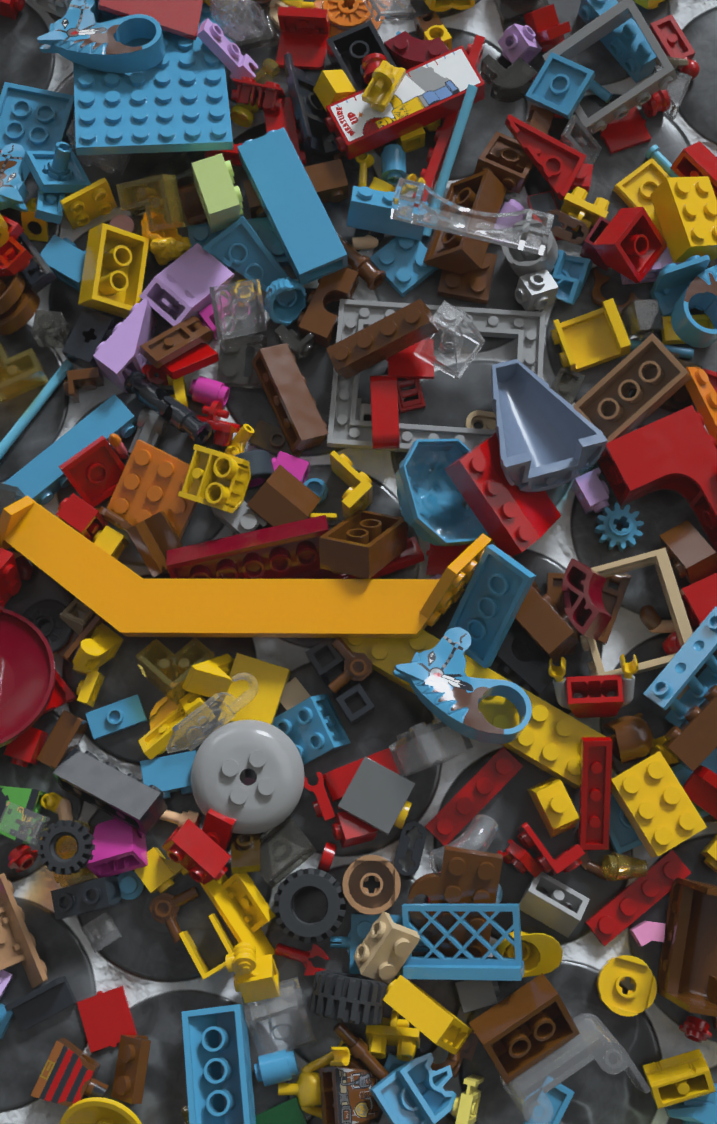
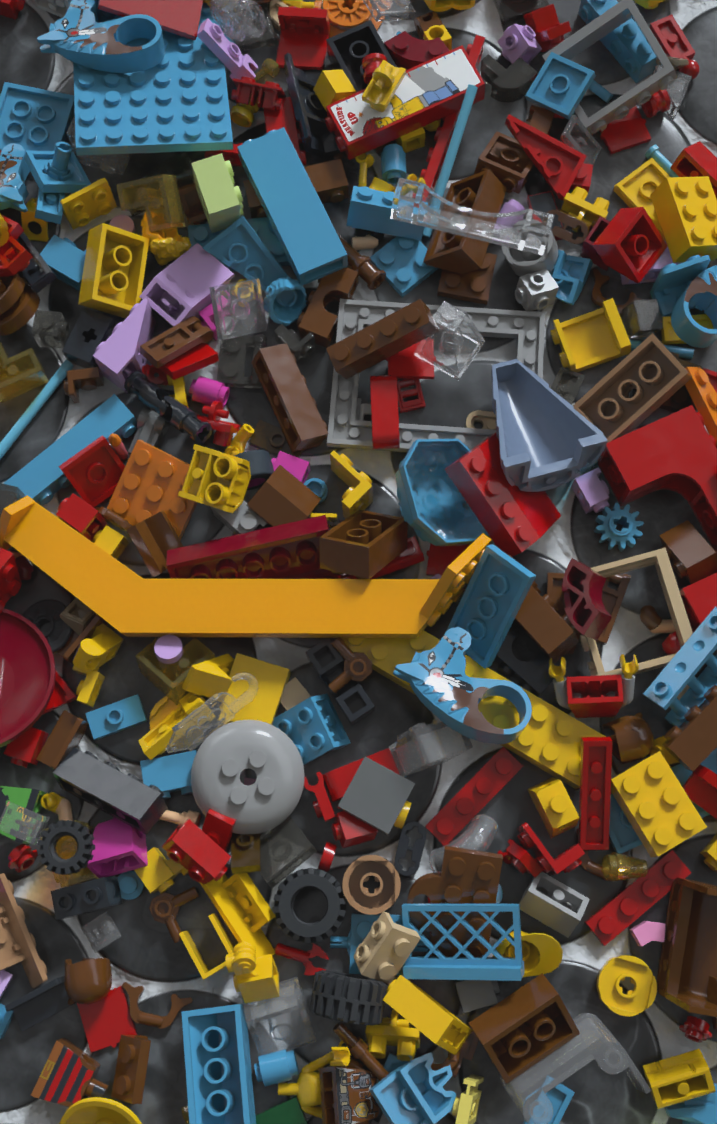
none -> reddish brown helmet [64,958,112,1005]
none -> reddish brown helmet [122,982,193,1029]
none -> lavender tile [154,635,183,664]

